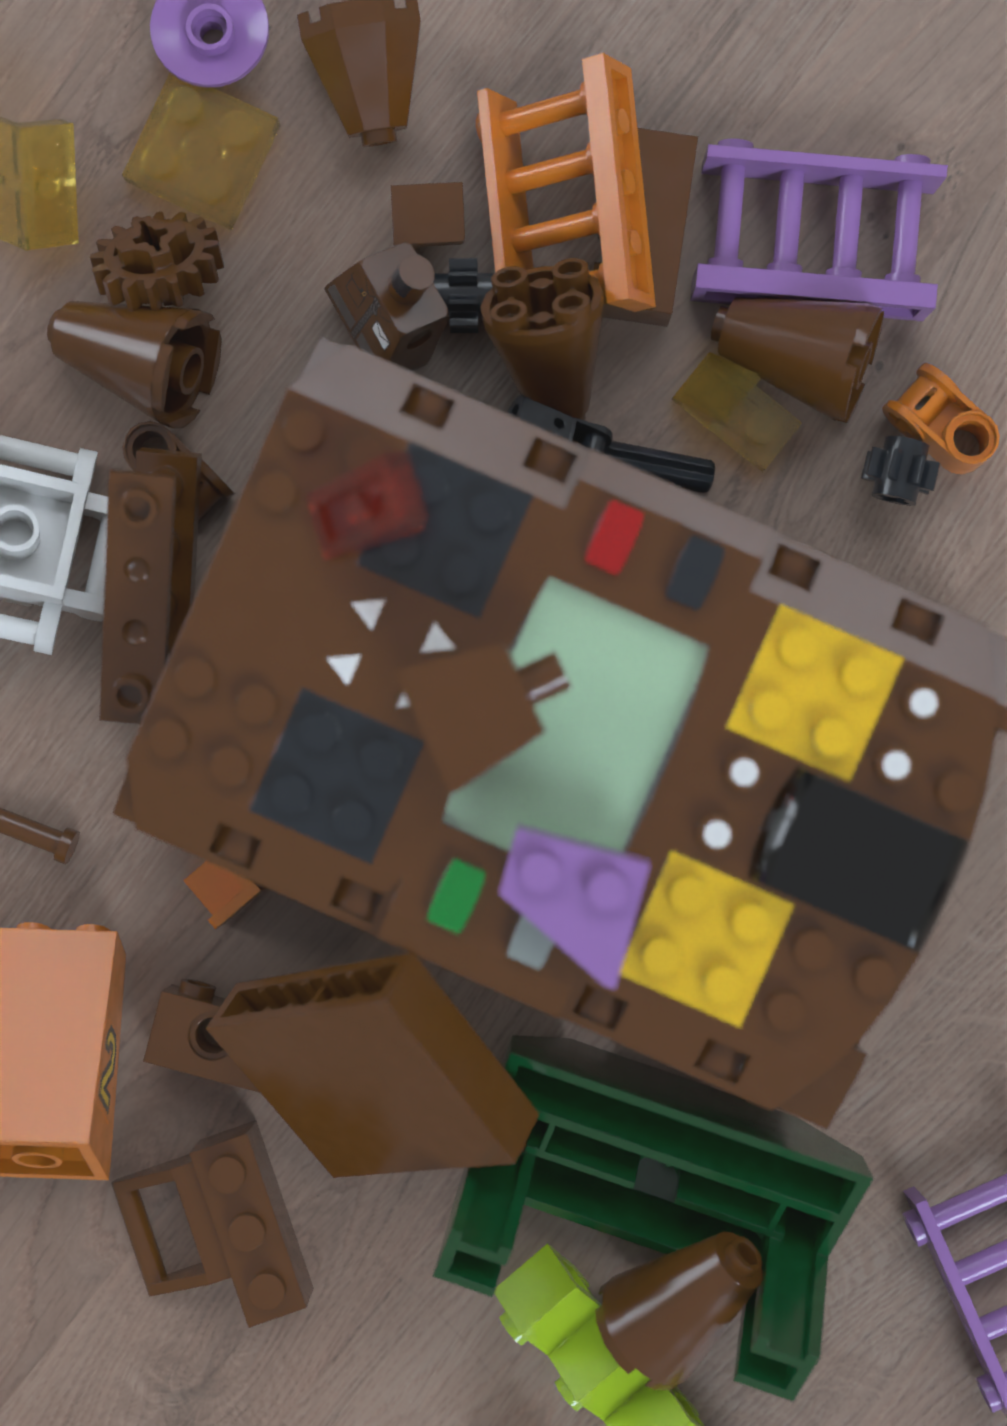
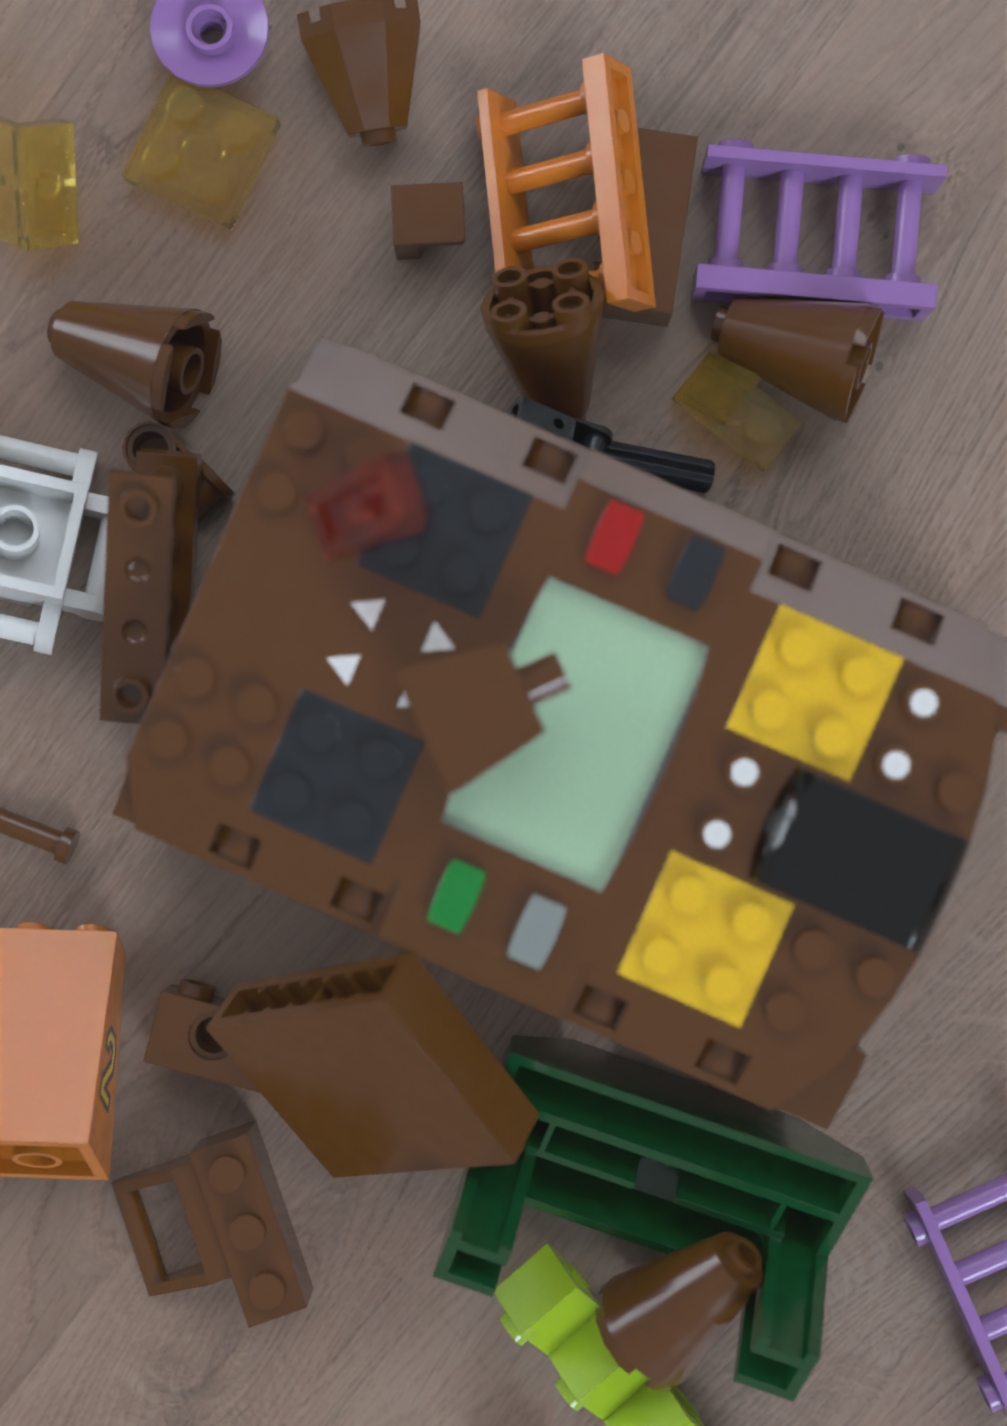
reddish brown gear [90,211,224,312] -> none
orange panel [183,861,267,929] -> none
reddish brown torso [324,242,449,372] -> none
black gear [433,258,493,333] -> none
medium lavender wing [499,824,650,989] -> none
black gear [861,436,940,506] -> none
orange piece [882,363,1000,475] -> none

